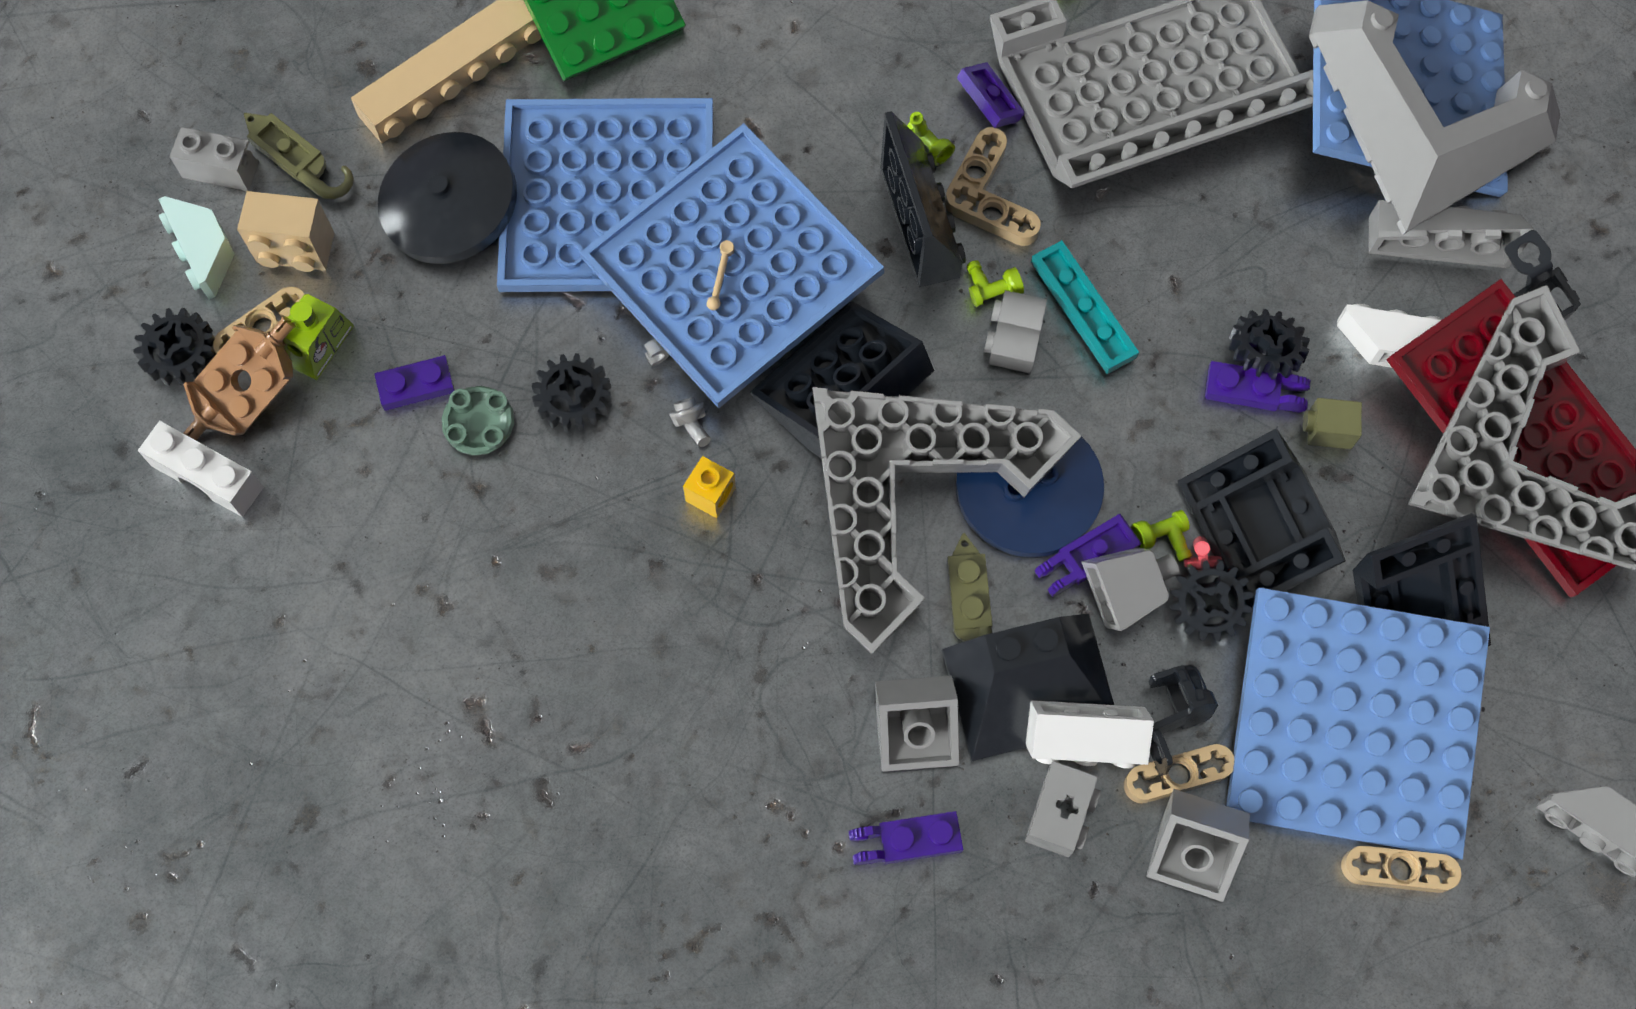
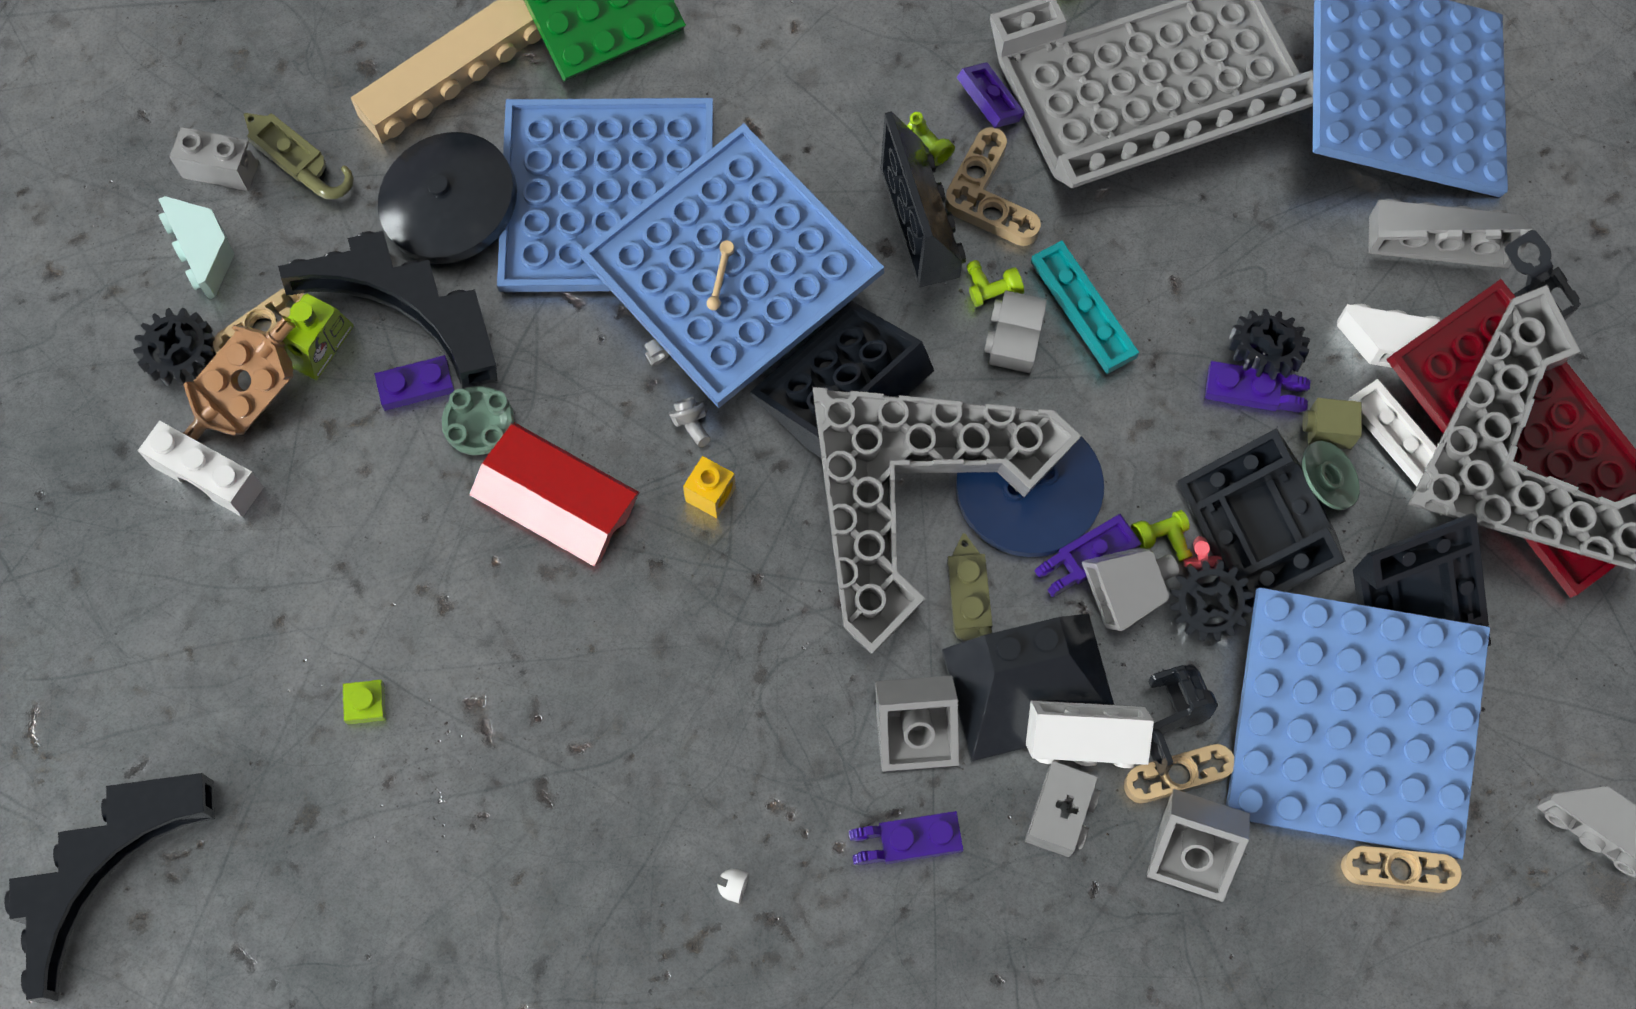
tan brick [237,191,335,272] -> none
black gear [532,353,612,432] -> none
light grey wedge [1309,0,1560,235] -> none
none -> black arch [4,773,215,1004]
none -> black arch [278,231,498,389]
none -> lime plate [343,680,386,725]
none -> red slope [469,422,639,566]
none -> white hinge [717,868,749,904]
none -> sand green dish [1302,441,1360,510]
none -> white plate [1348,379,1442,515]

